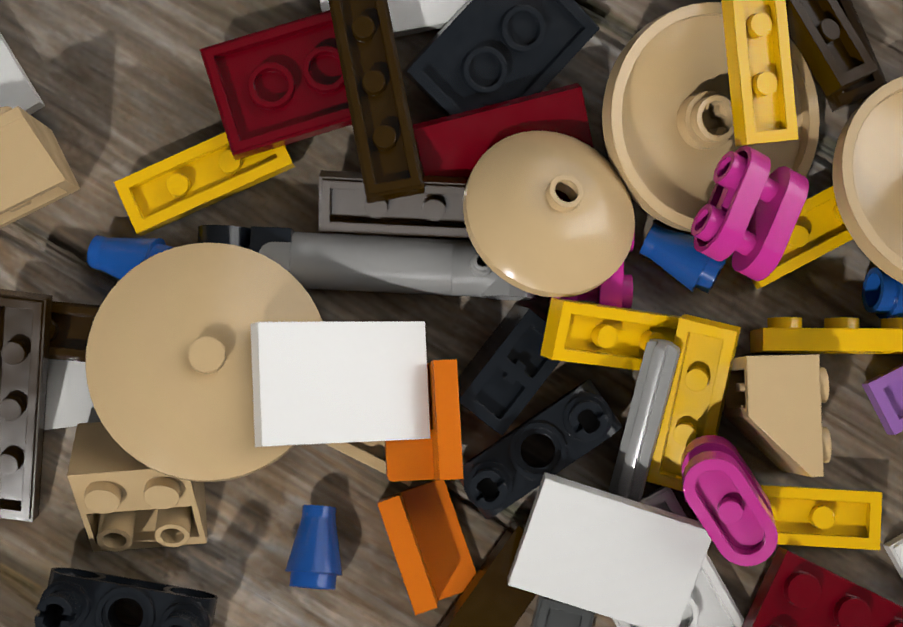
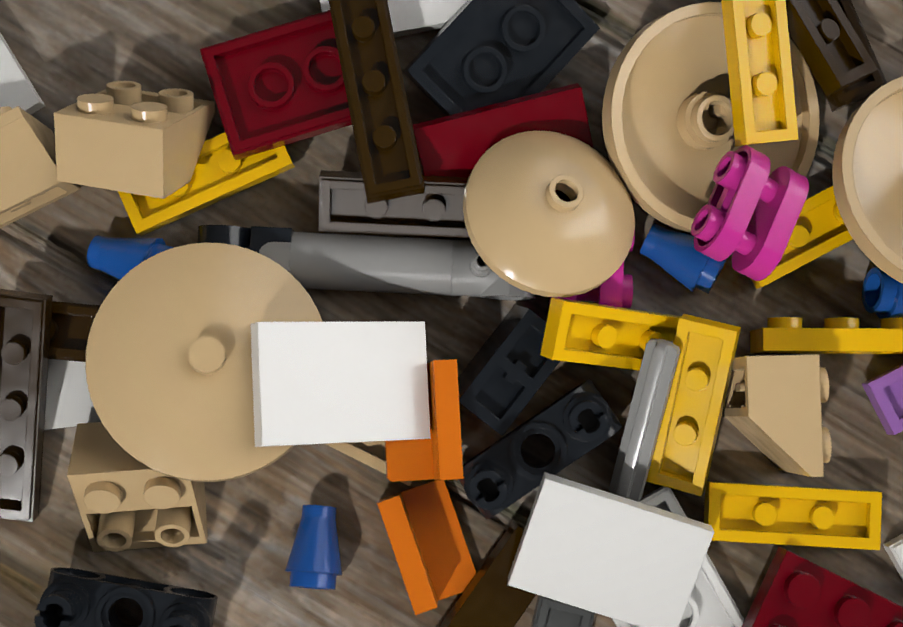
dark pink brick [681,435,778,566] -> none
none -> tan slope [54,81,215,199]

